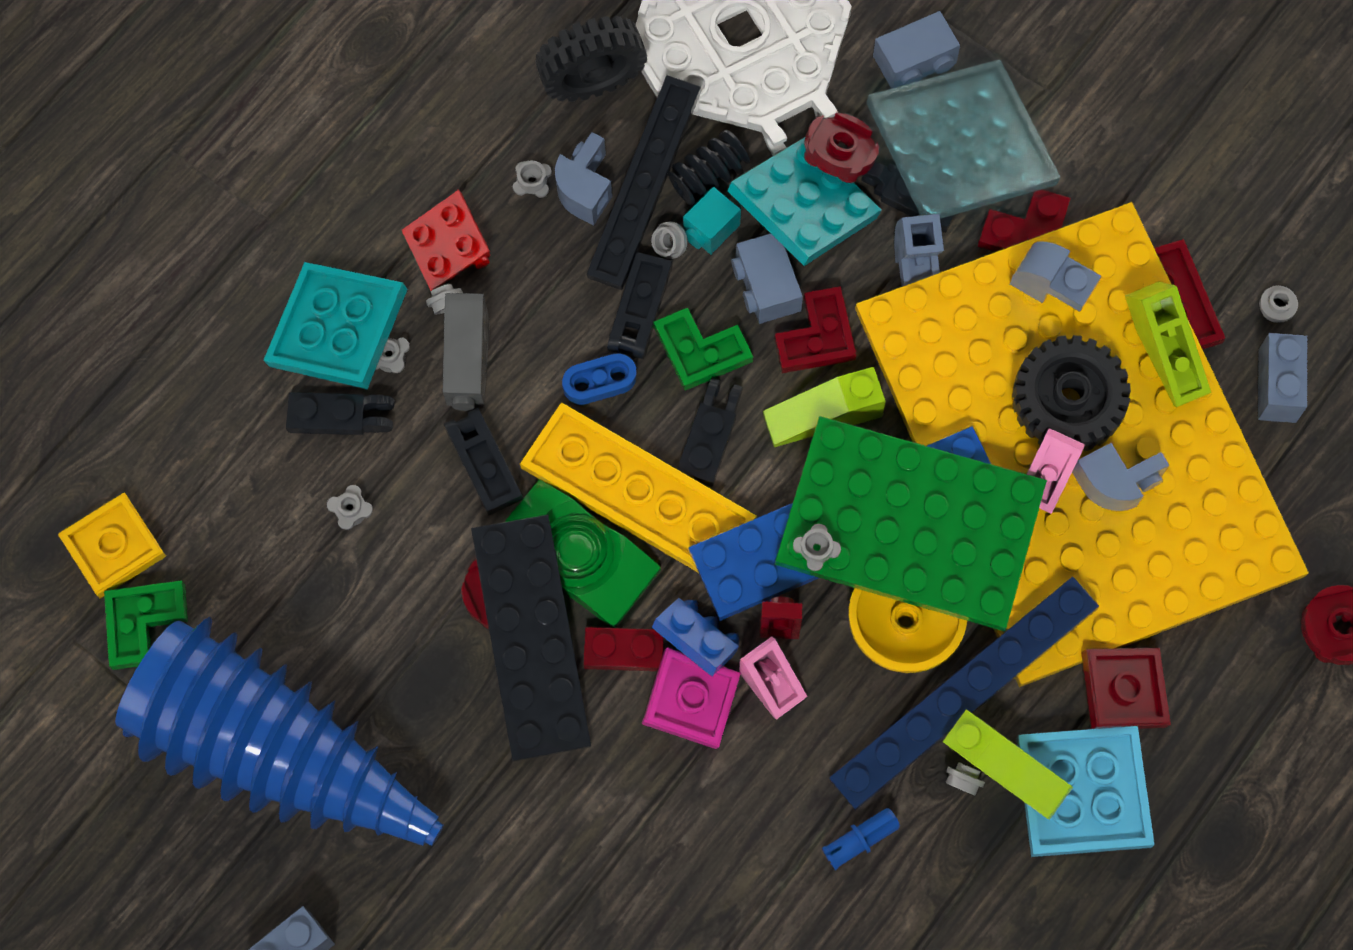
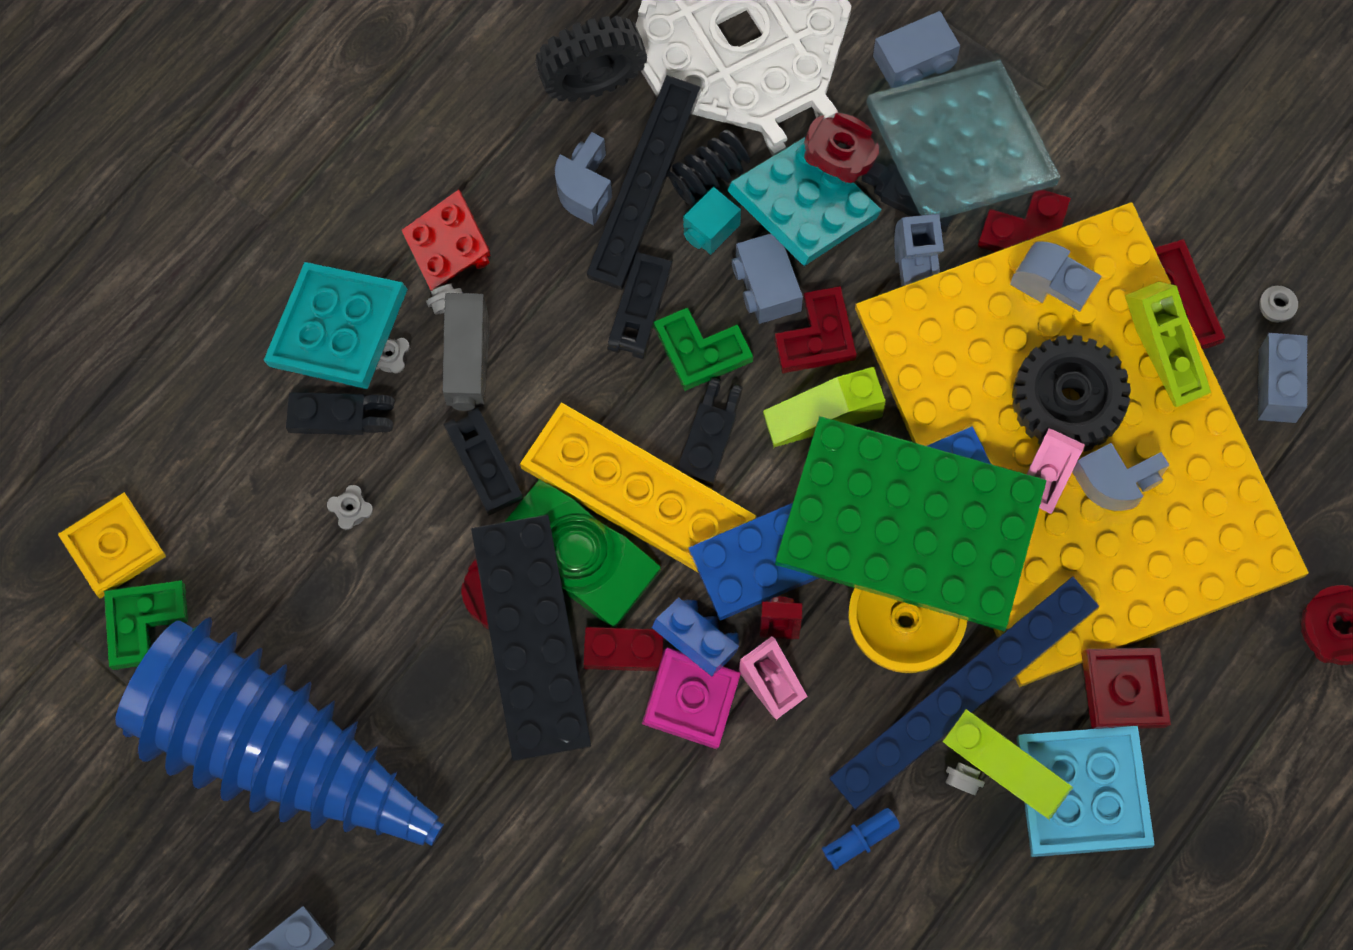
light grey plate [513,161,552,198] -> none
blue plate [562,354,637,405] -> none
light grey plate [651,222,687,259] -> none
light grey plate [793,524,841,571] -> none

